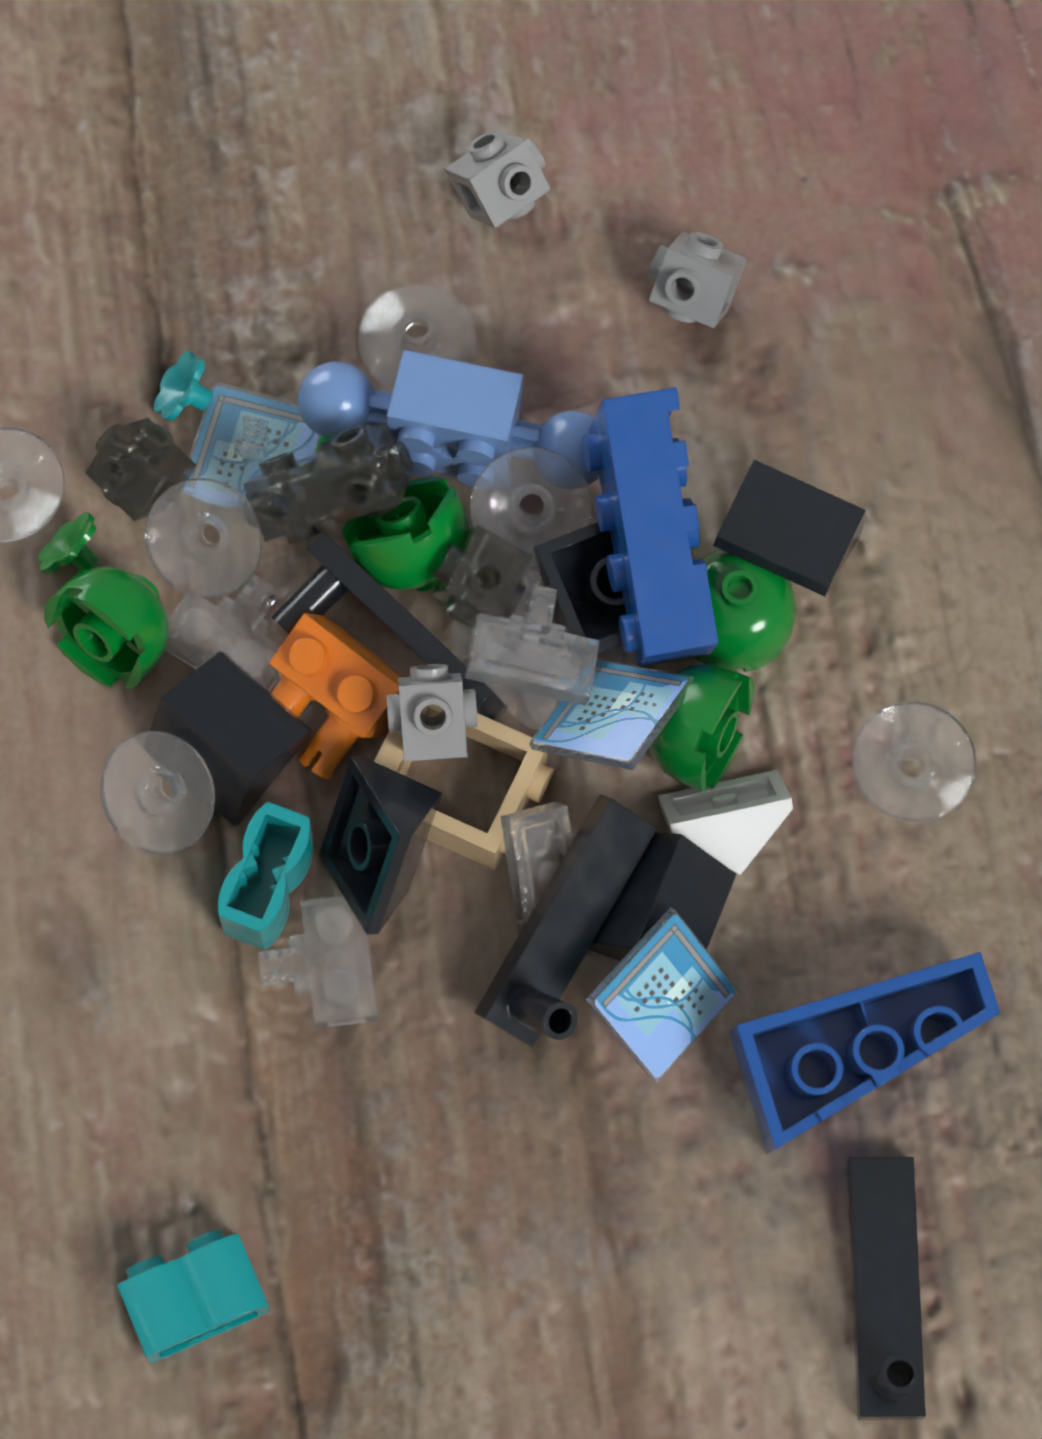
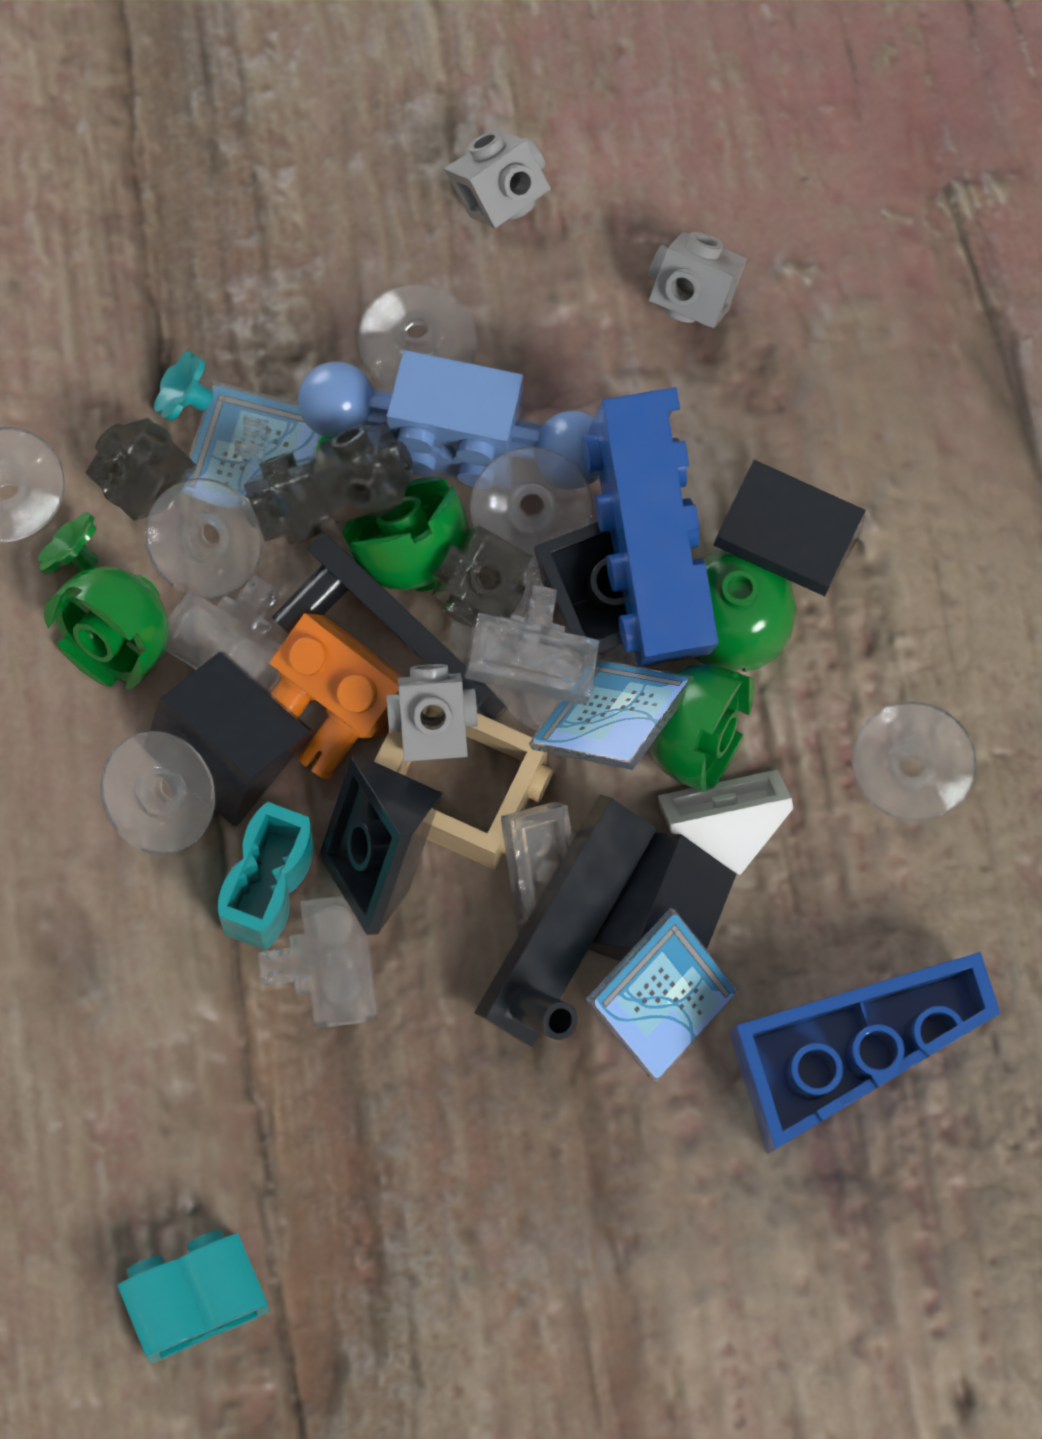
black piece [847,1157,926,1420] -> none

